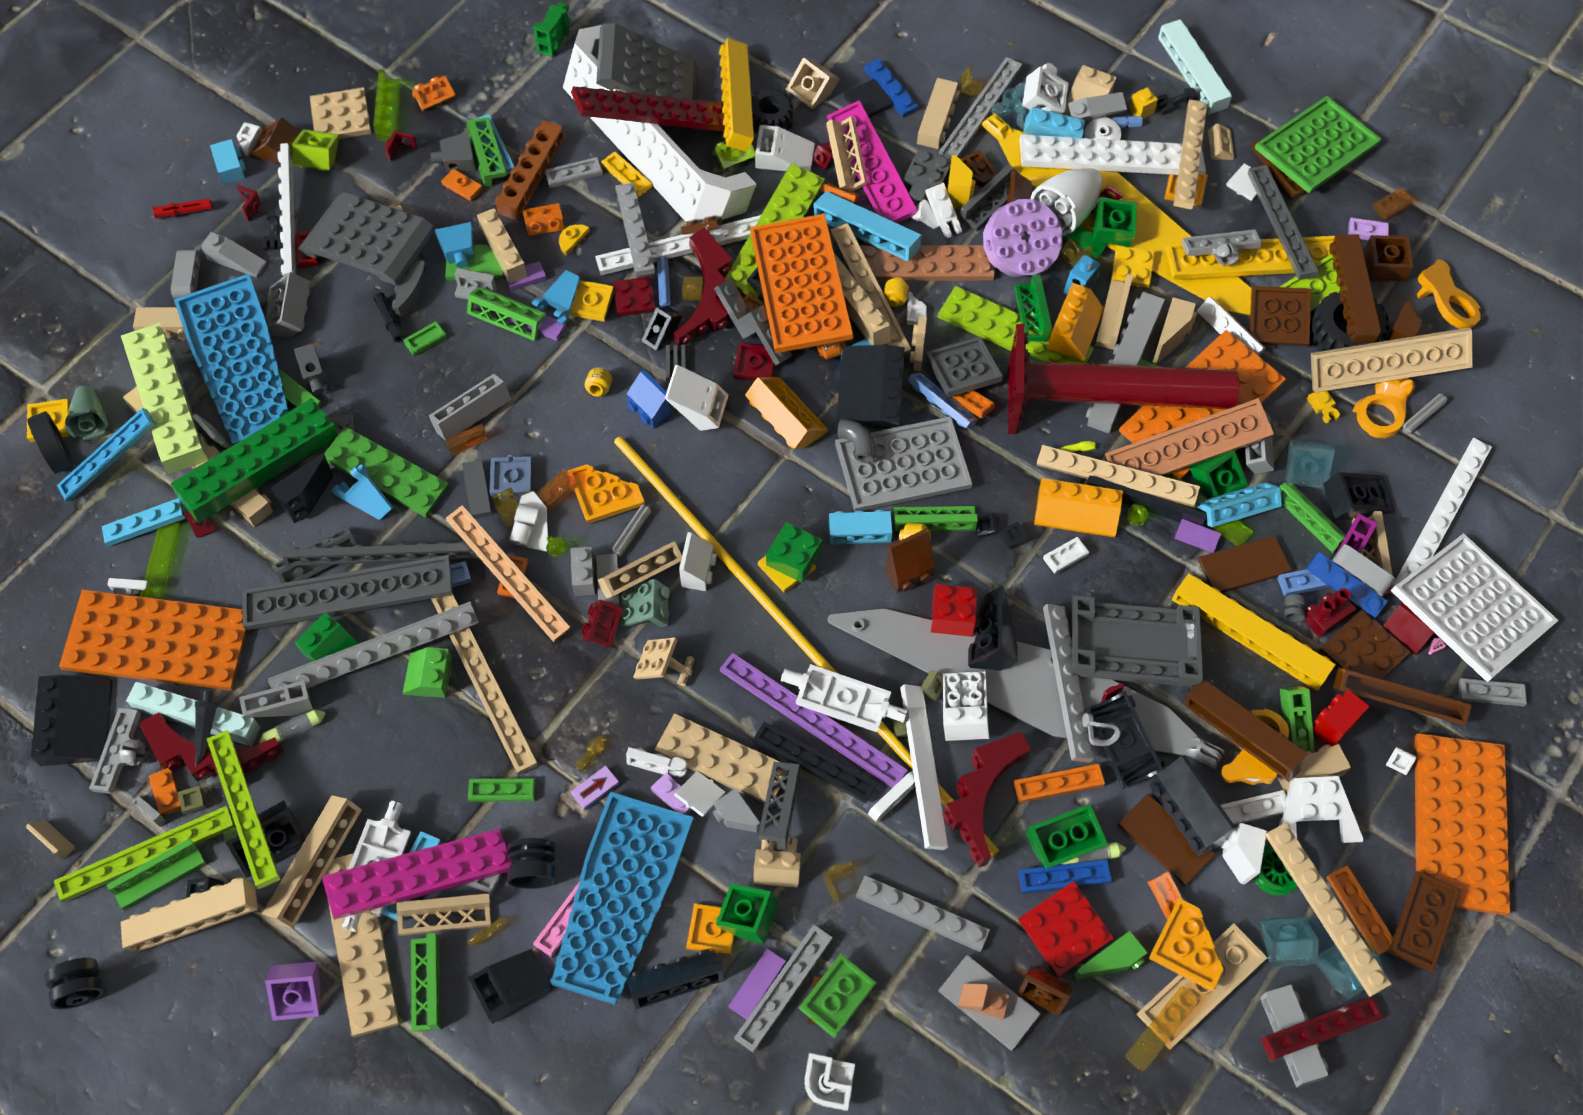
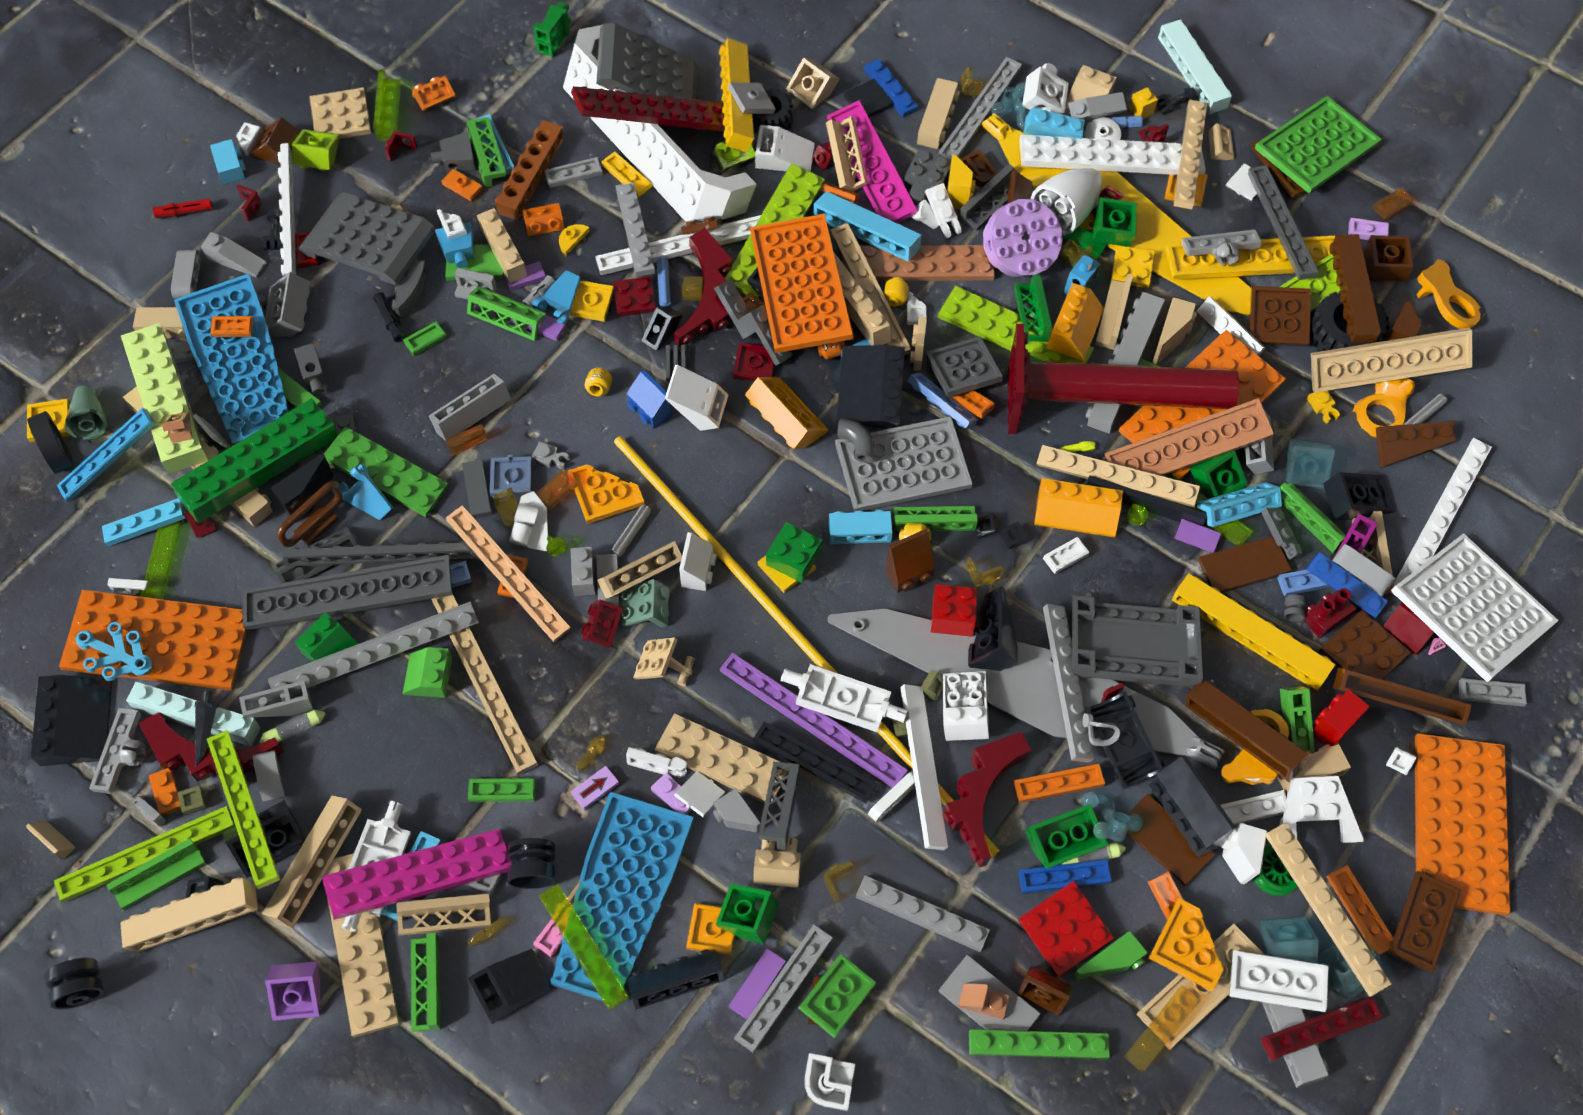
none -> medium azure plant [76,622,152,681]
none -> nougat slope [162,412,192,443]
none -> orange plate [210,316,254,337]
none -> light grey slope [253,750,285,801]
none -> reddish brown bar [277,481,343,548]
none -> white tile [437,209,467,240]
none -> light grey pin [522,275,555,308]
none -> light grey plate [531,442,570,469]
none -> clear neon green tile [538,884,629,1011]
none -> light grey plate [728,82,775,114]
none -> clear yellow bracket [966,557,1003,587]
none -> bright green plate [969,1030,1110,1059]
none -> clear light blue piece [1081,792,1143,842]
none -> dark red bracket [1138,124,1169,143]
none -> white plate [1229,951,1328,1012]
none -> dark grey hinge [1262,508,1302,560]
none -> reddish brown wing [1375,421,1456,467]

